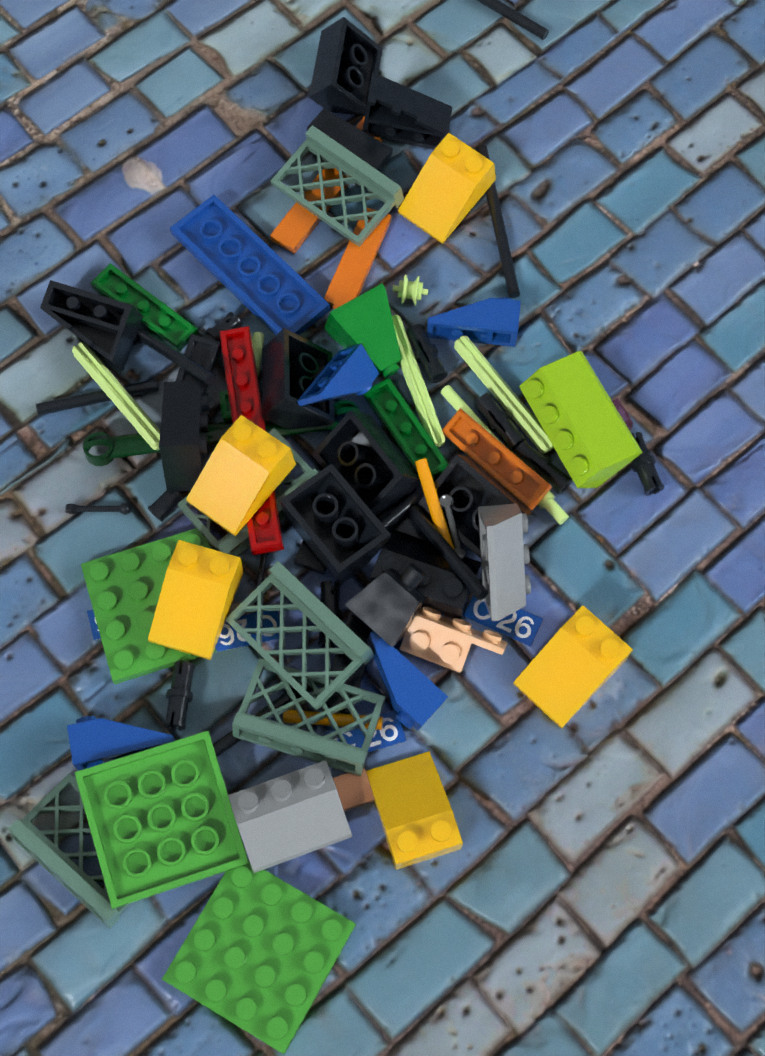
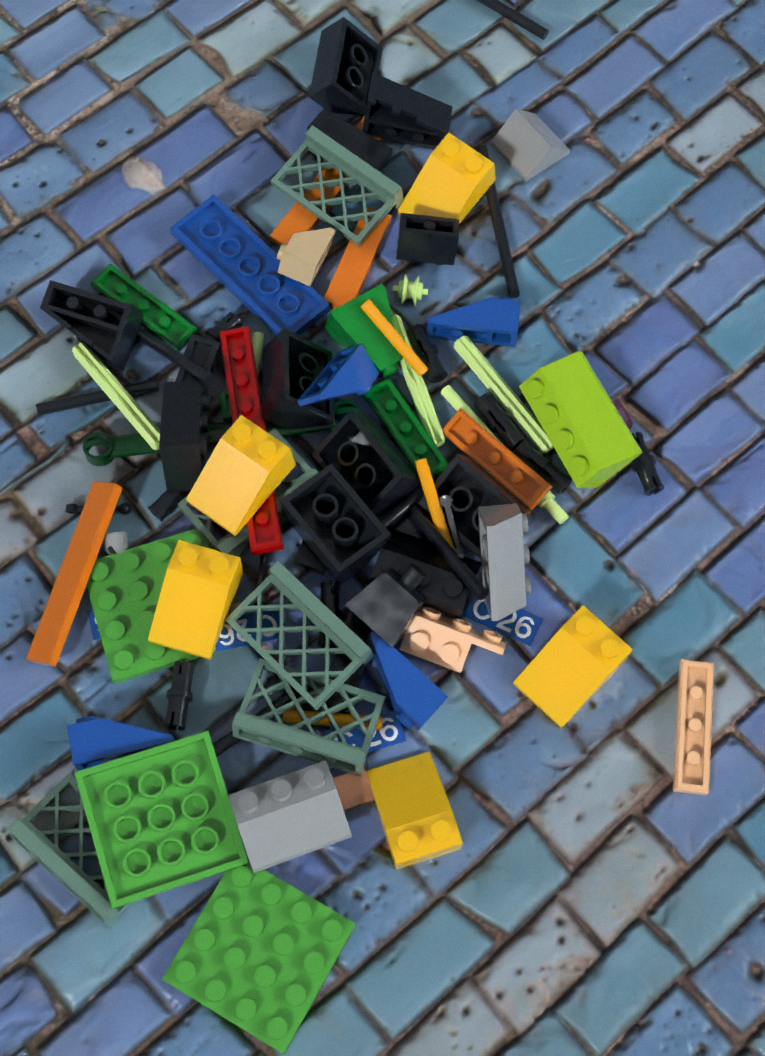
none -> orange tile [26,482,122,667]
none -> light grey hinge [102,531,129,555]
none -> tan slope [276,228,336,286]
none -> light orange bar [360,299,428,376]
none -> black brick [396,213,459,266]
none -> light grey slope [491,109,570,181]
none -> light nougat tile [673,659,714,795]

